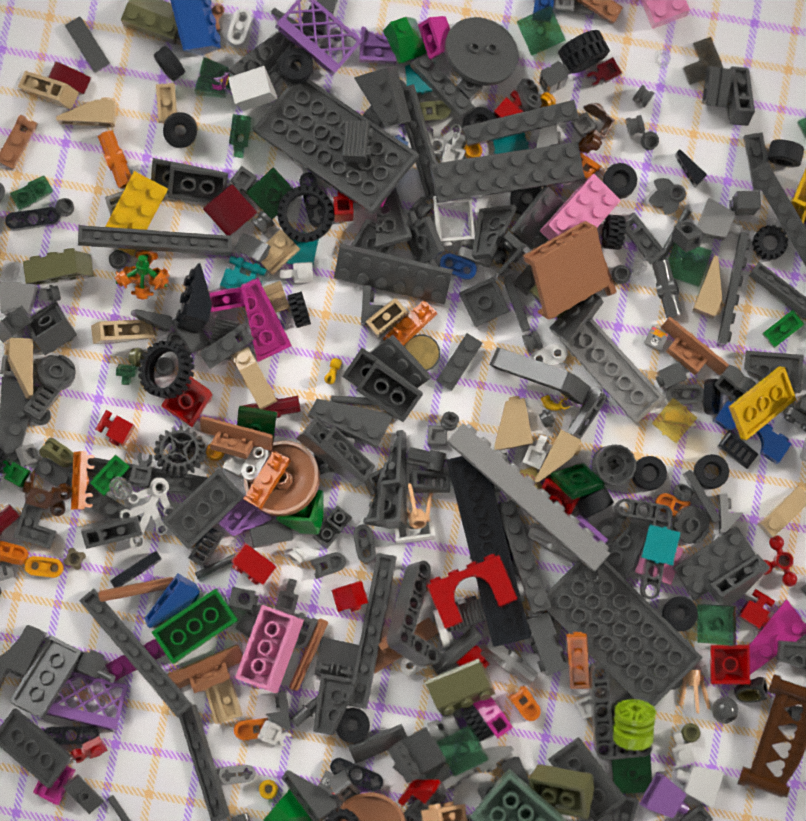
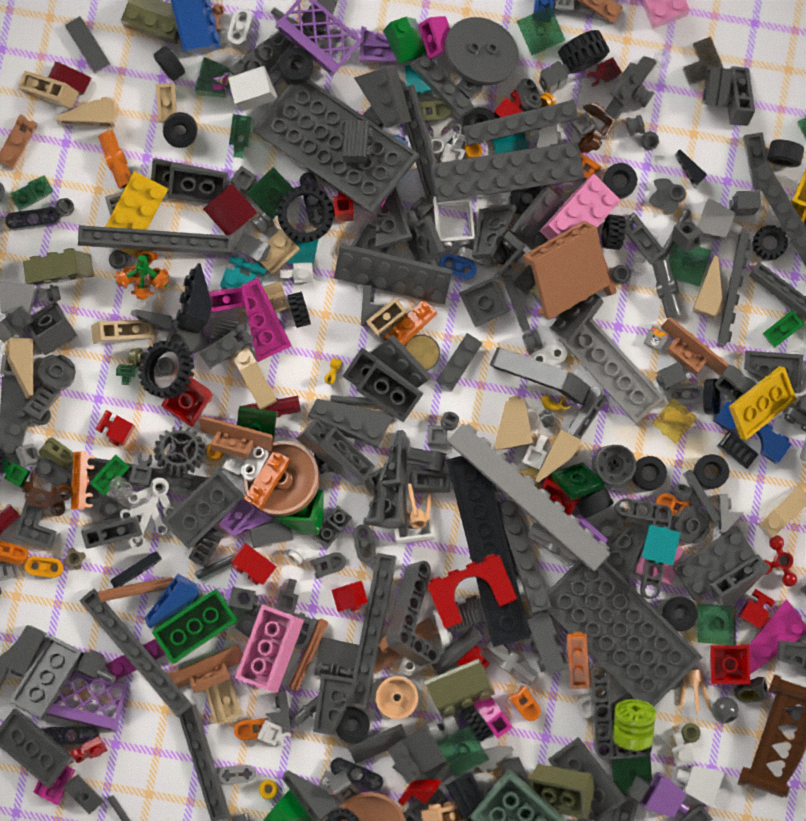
none -> light nougat wheel [376,676,418,719]
none -> black plate [445,771,484,820]
none -> dark grey bracket [605,56,657,122]
none -> dark grey brick [627,776,650,802]

